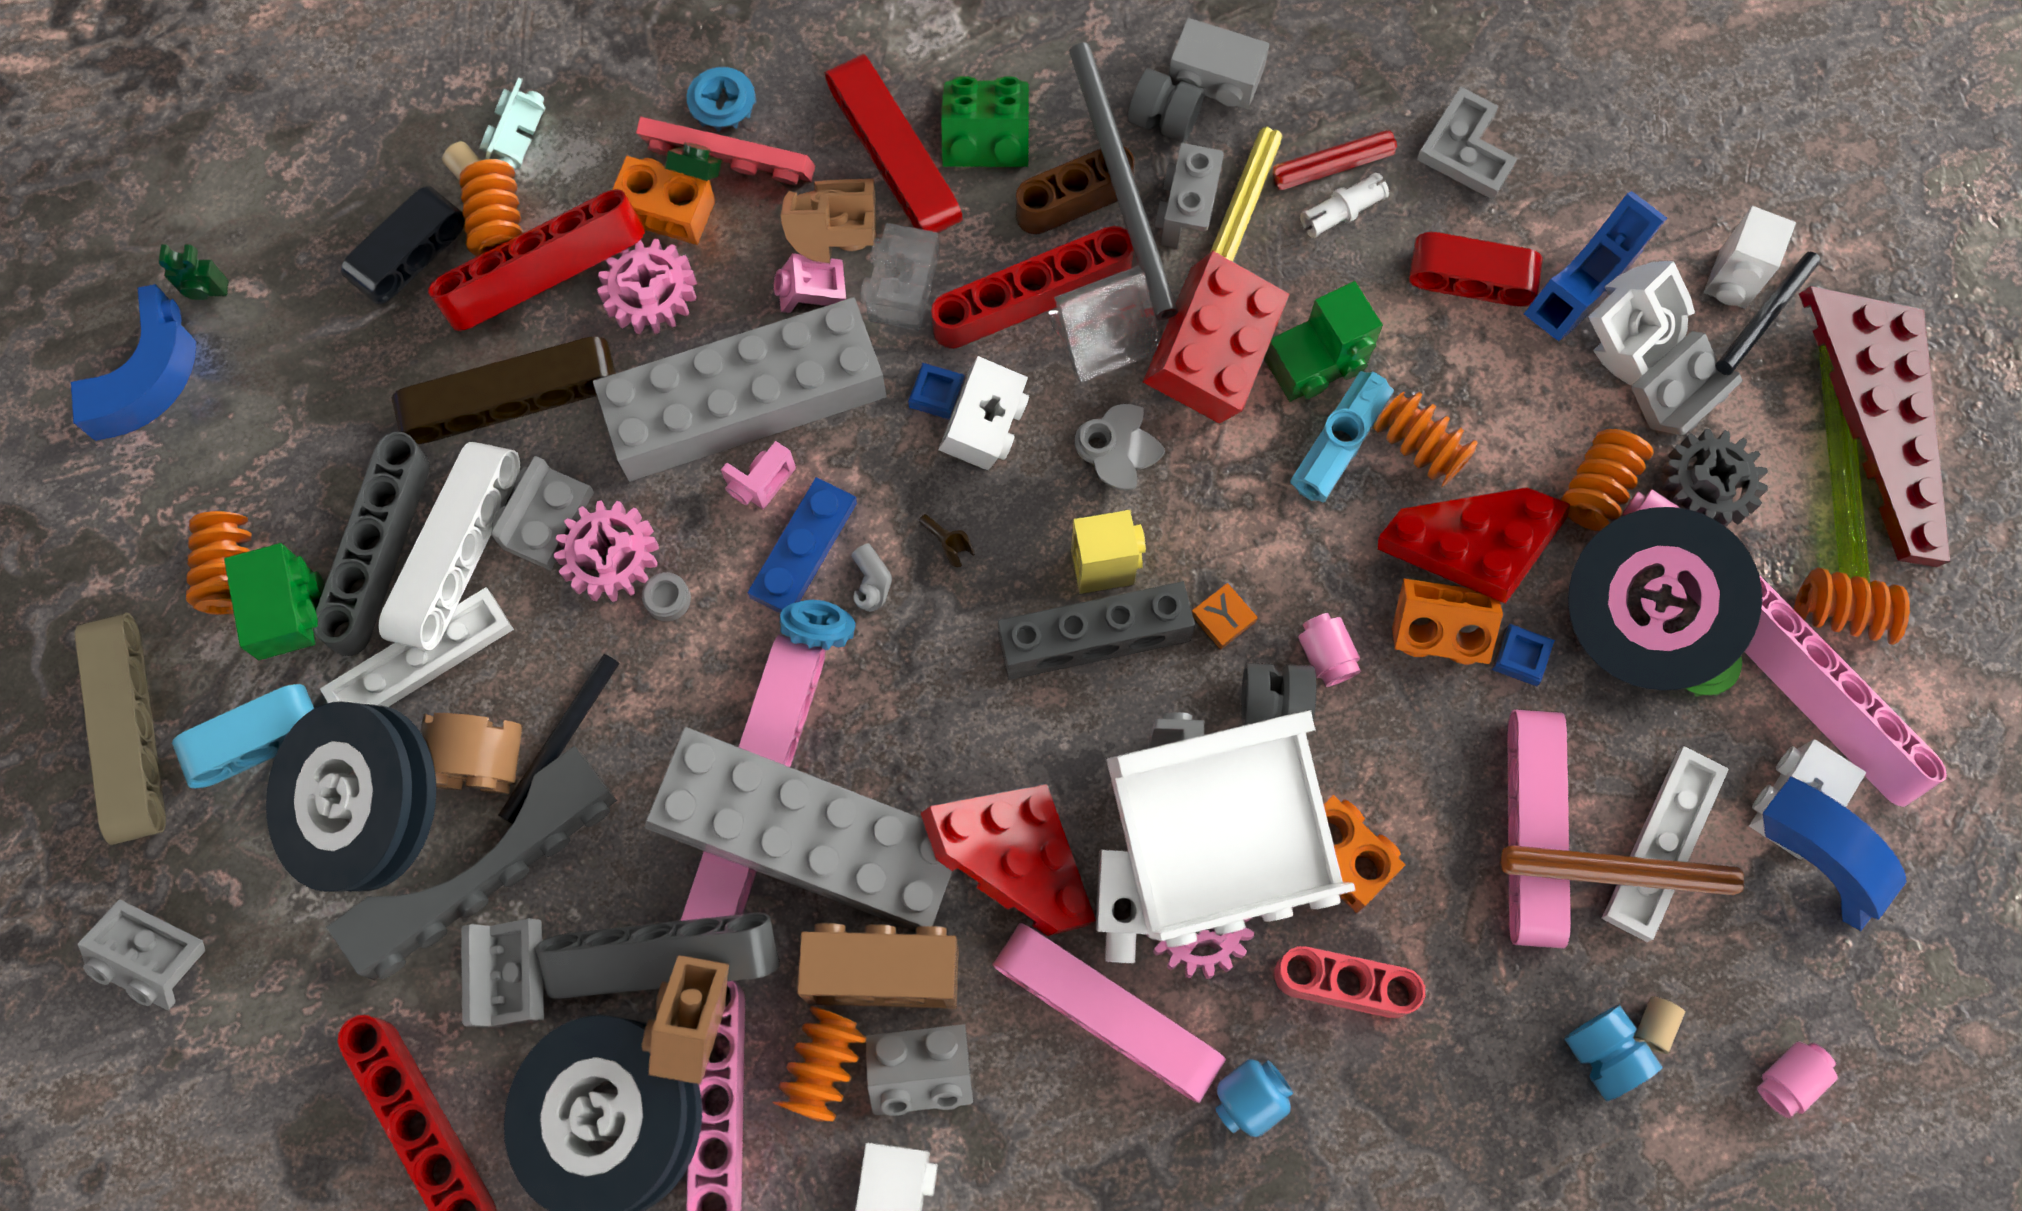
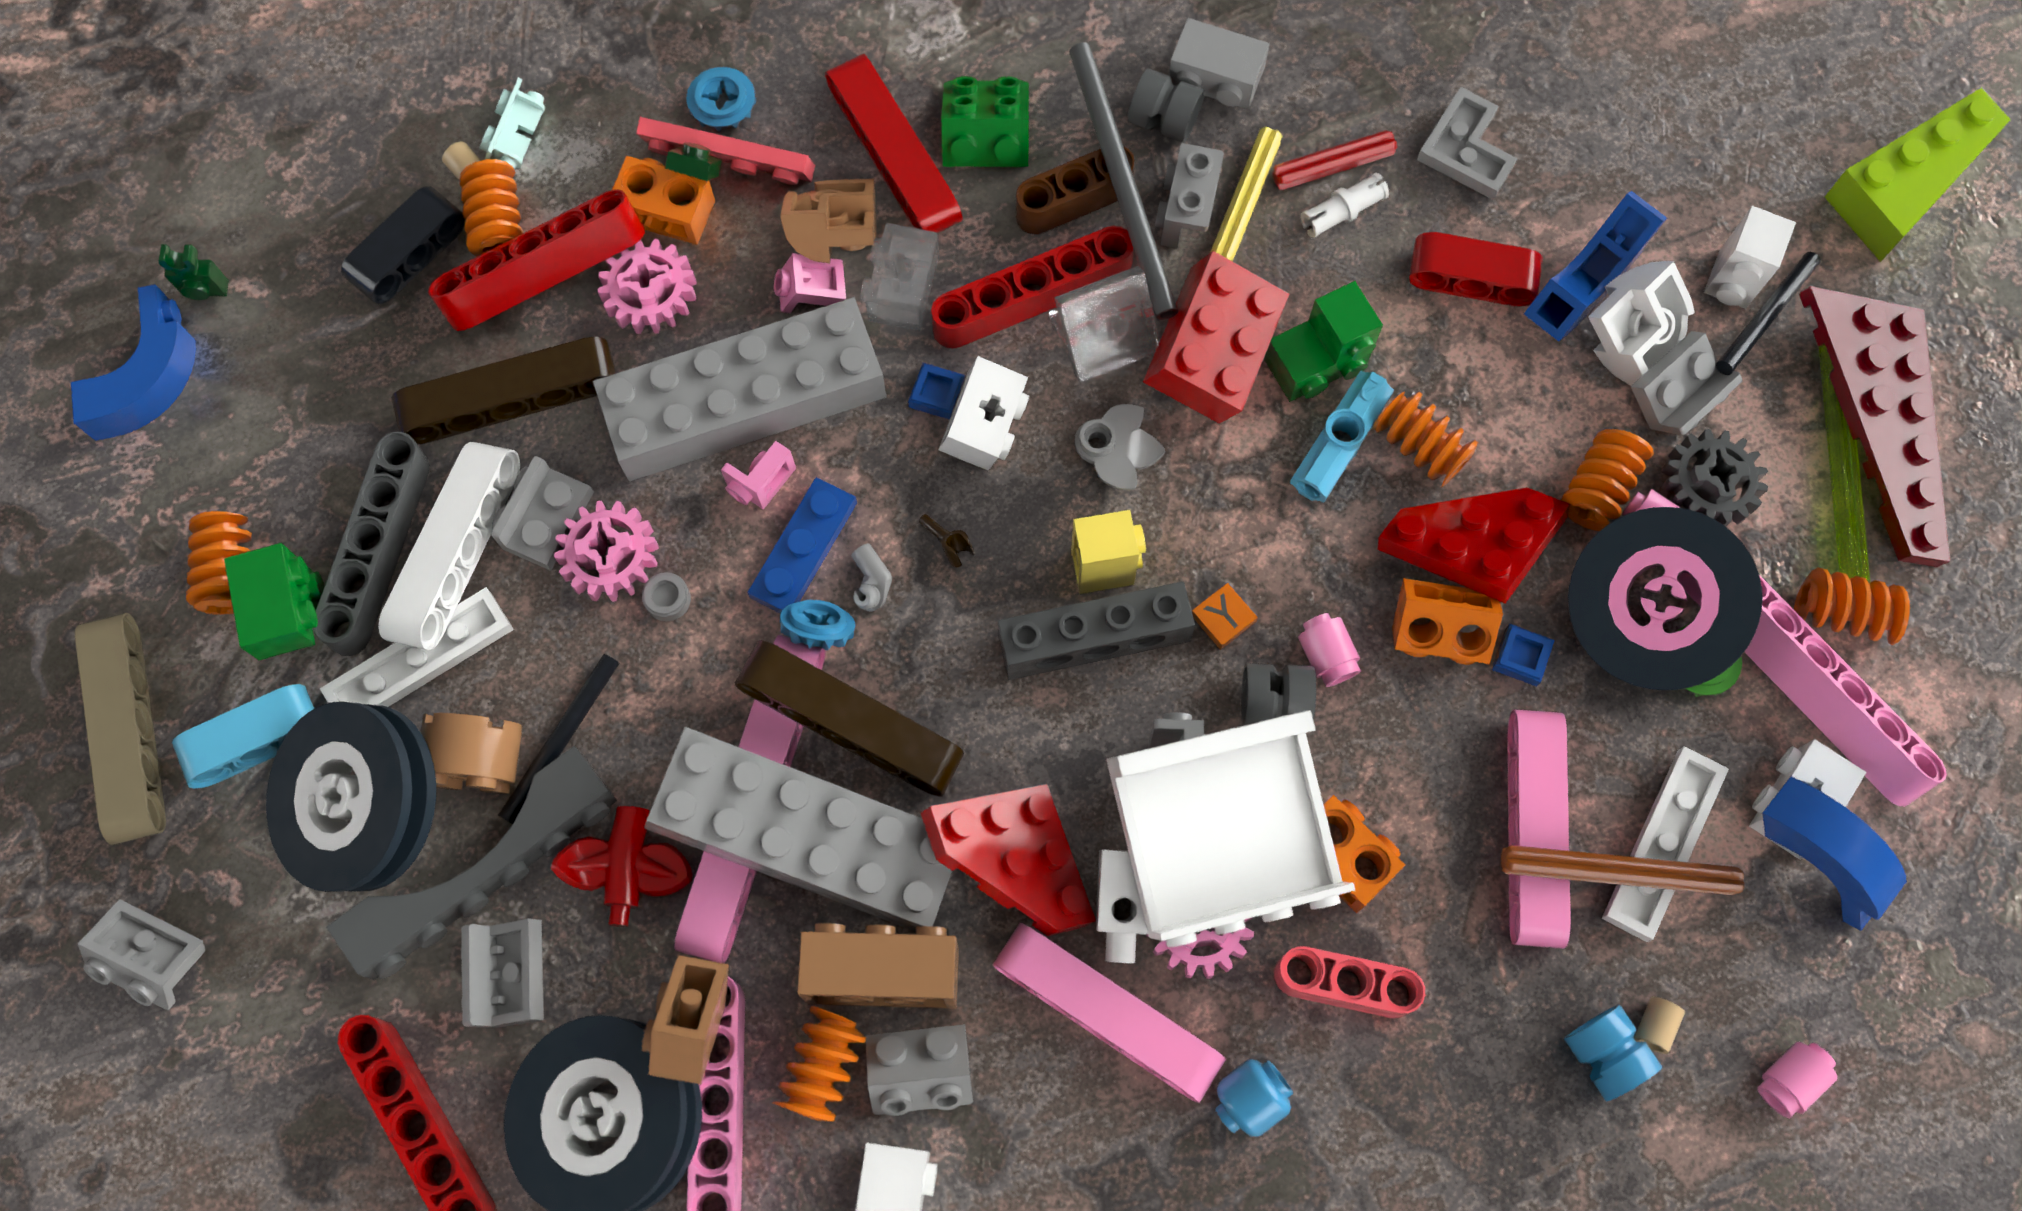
dark grey beam [535,913,780,998] -> none
none -> red plant [550,806,693,927]
none -> dark brown beam [735,640,964,797]
none -> lime wedge [1825,87,2011,262]

